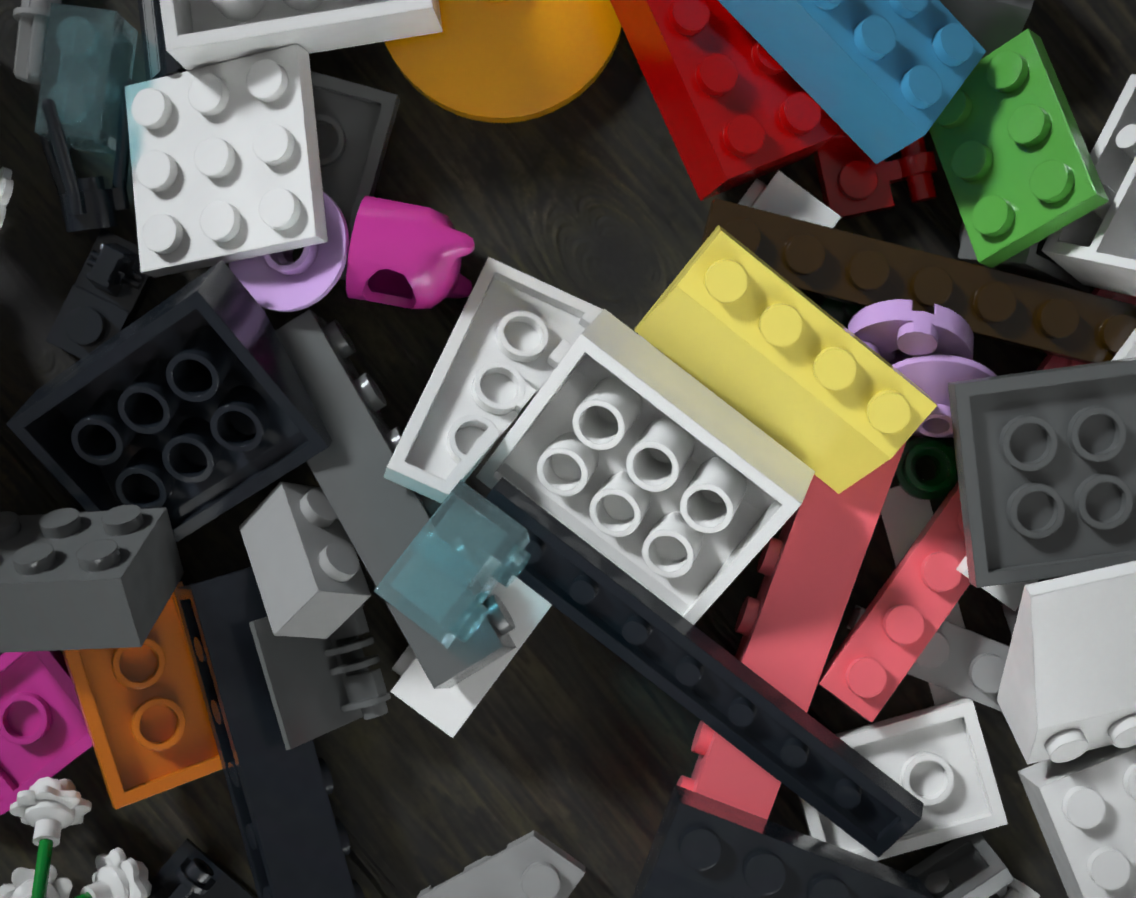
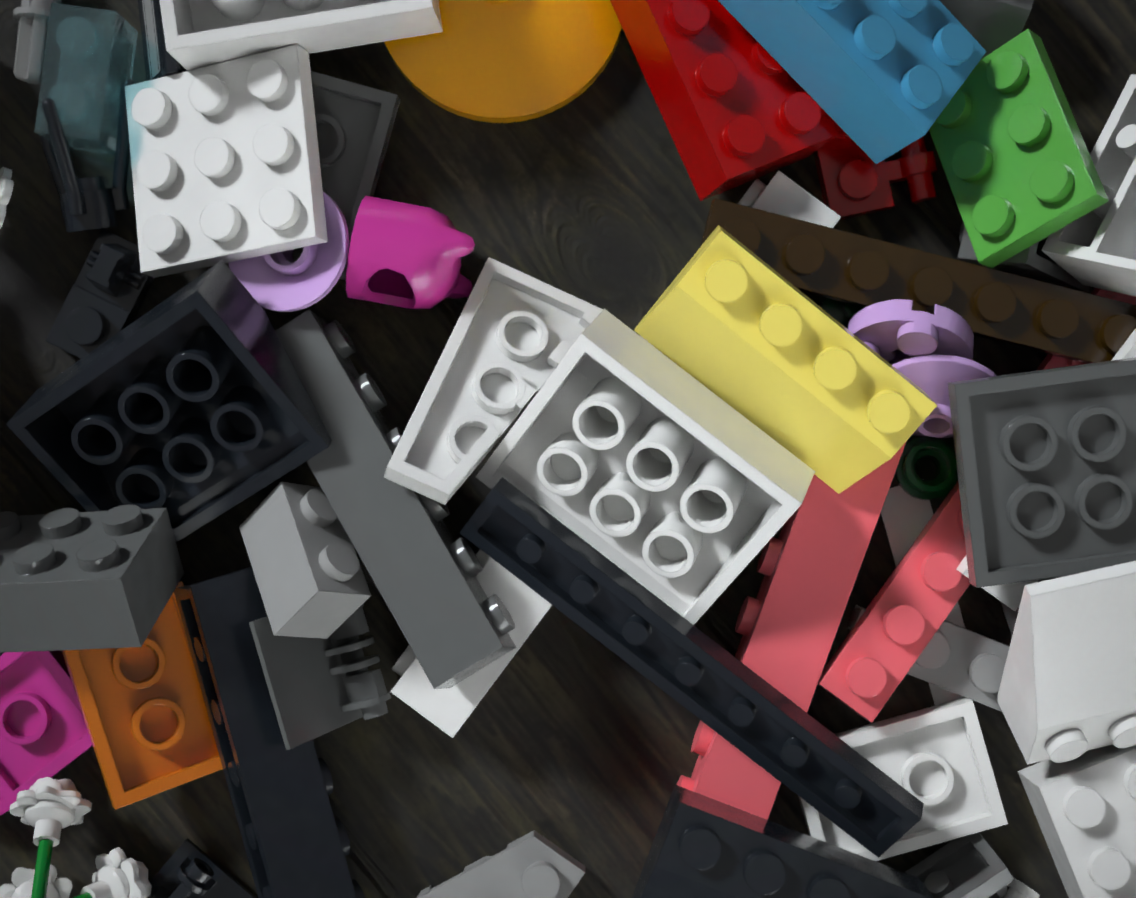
clear light blue brick [374,480,531,649] -> none

